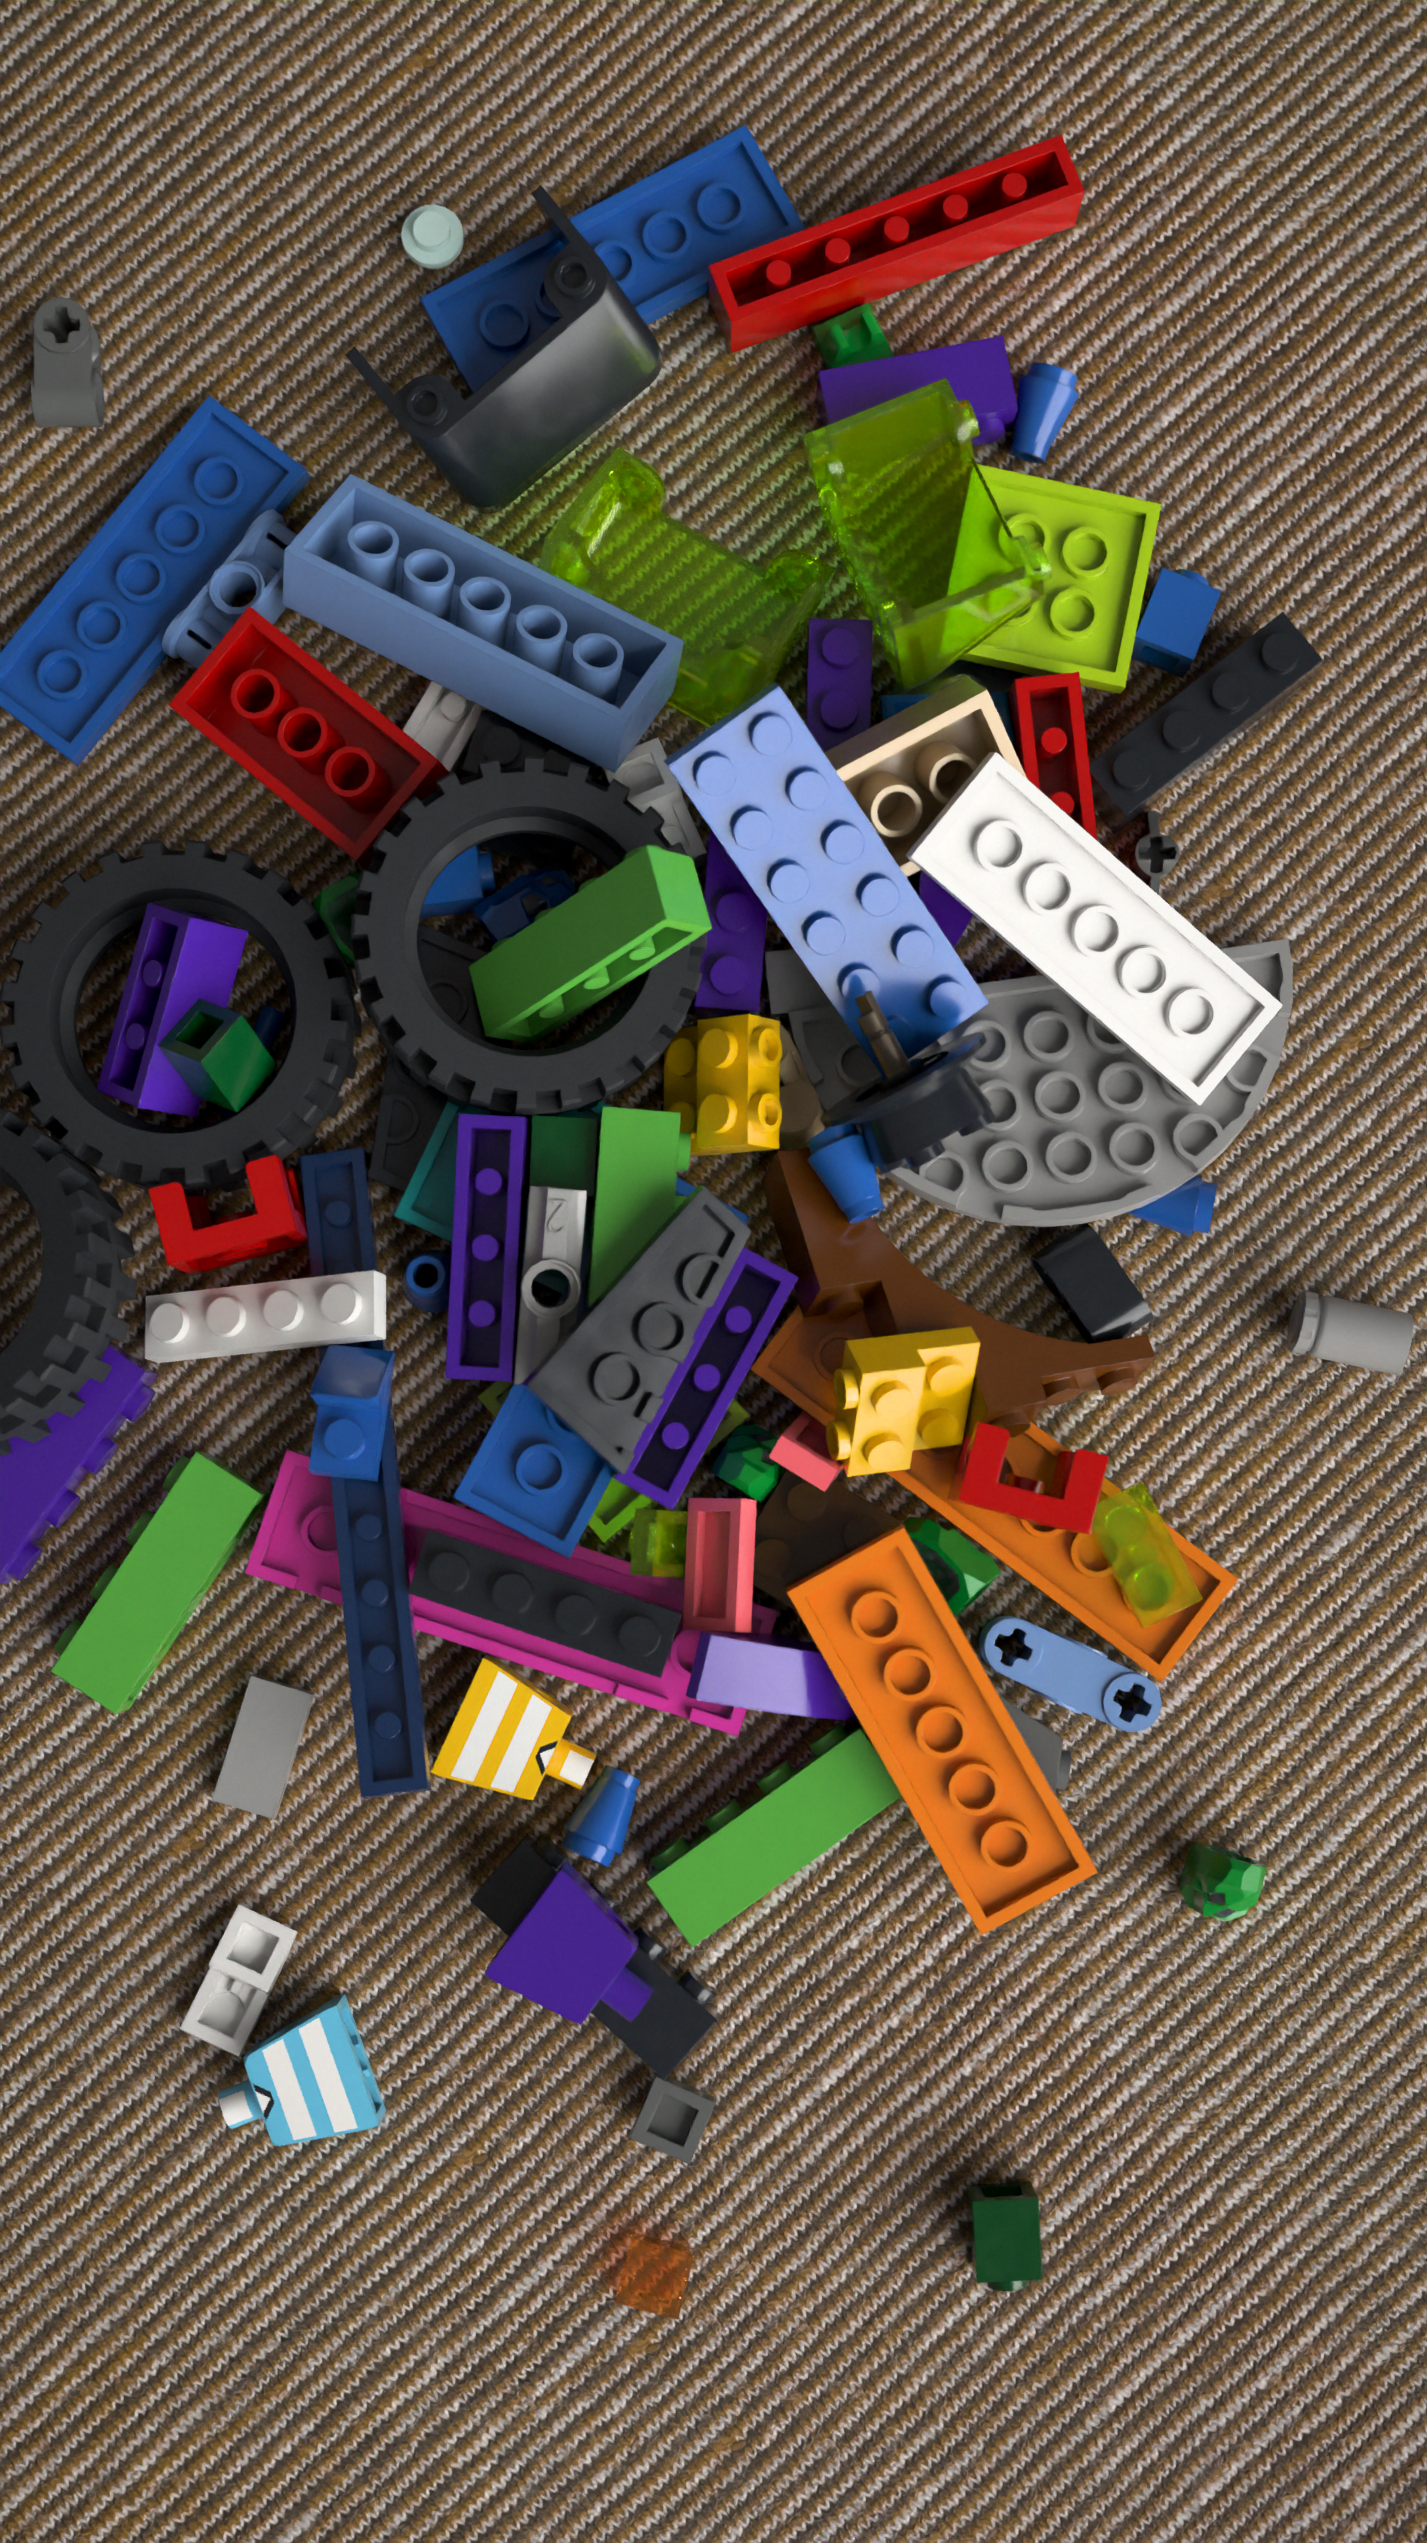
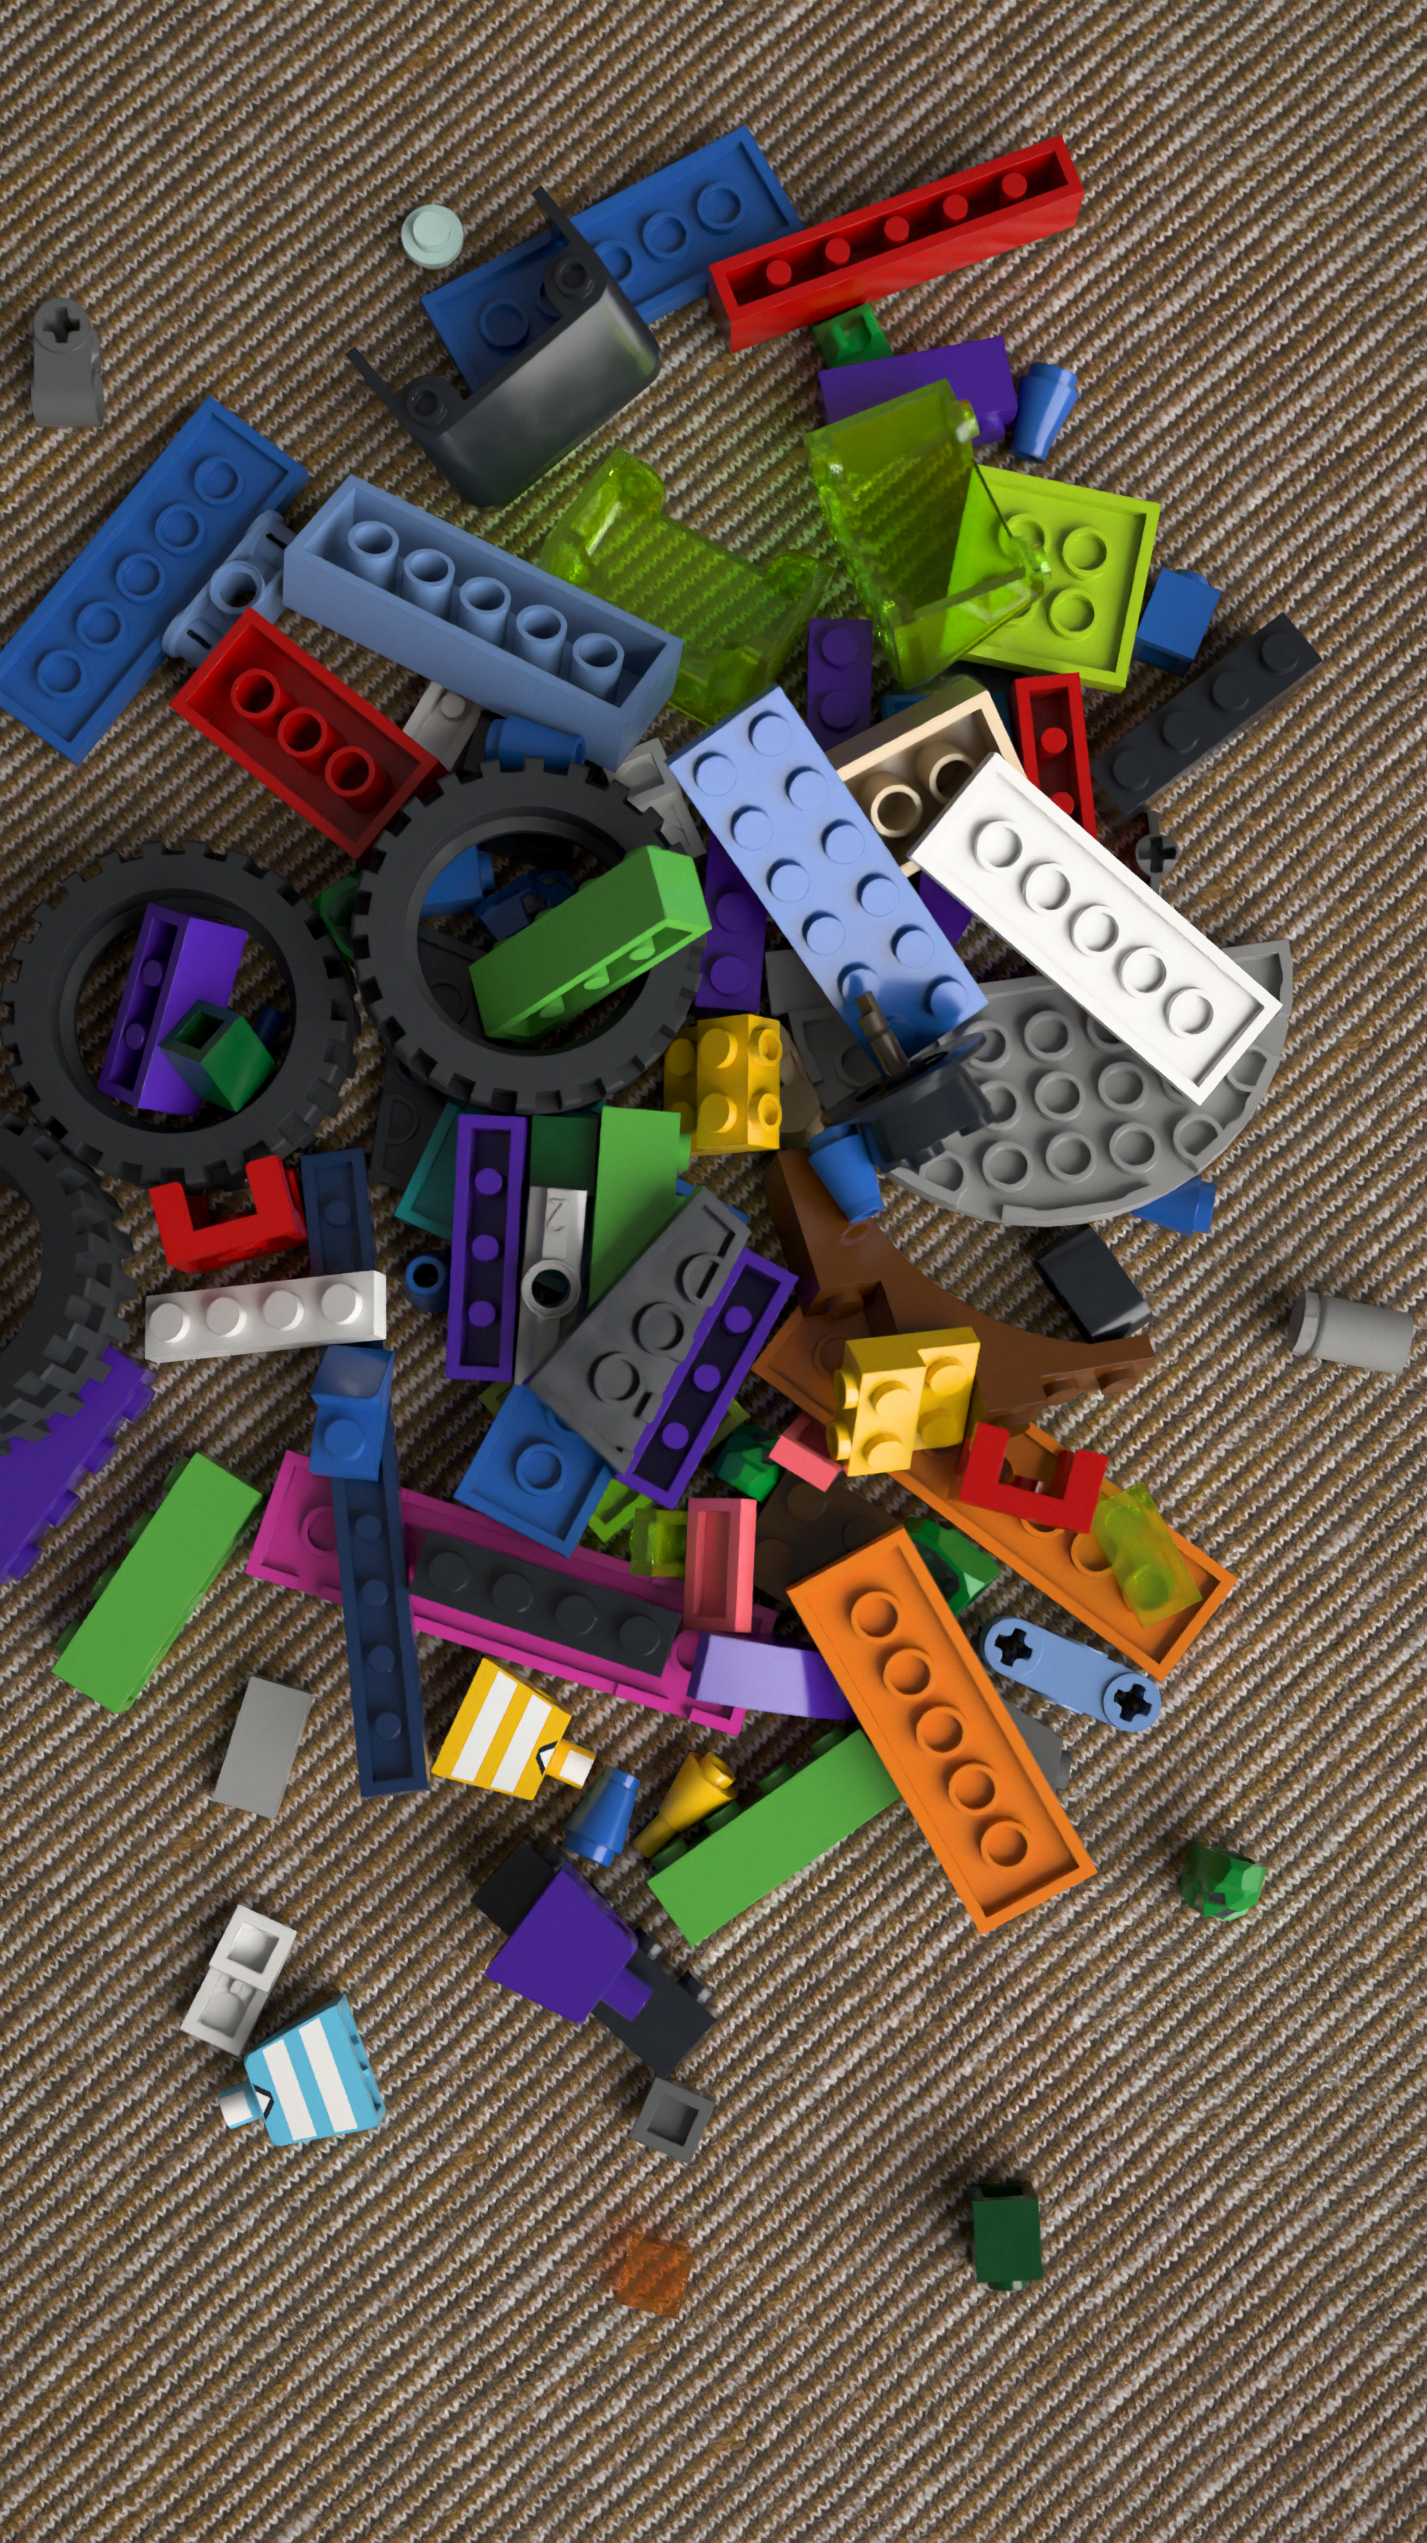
none -> blue cone [485,714,586,772]
none -> yellow cone [633,1752,737,1859]

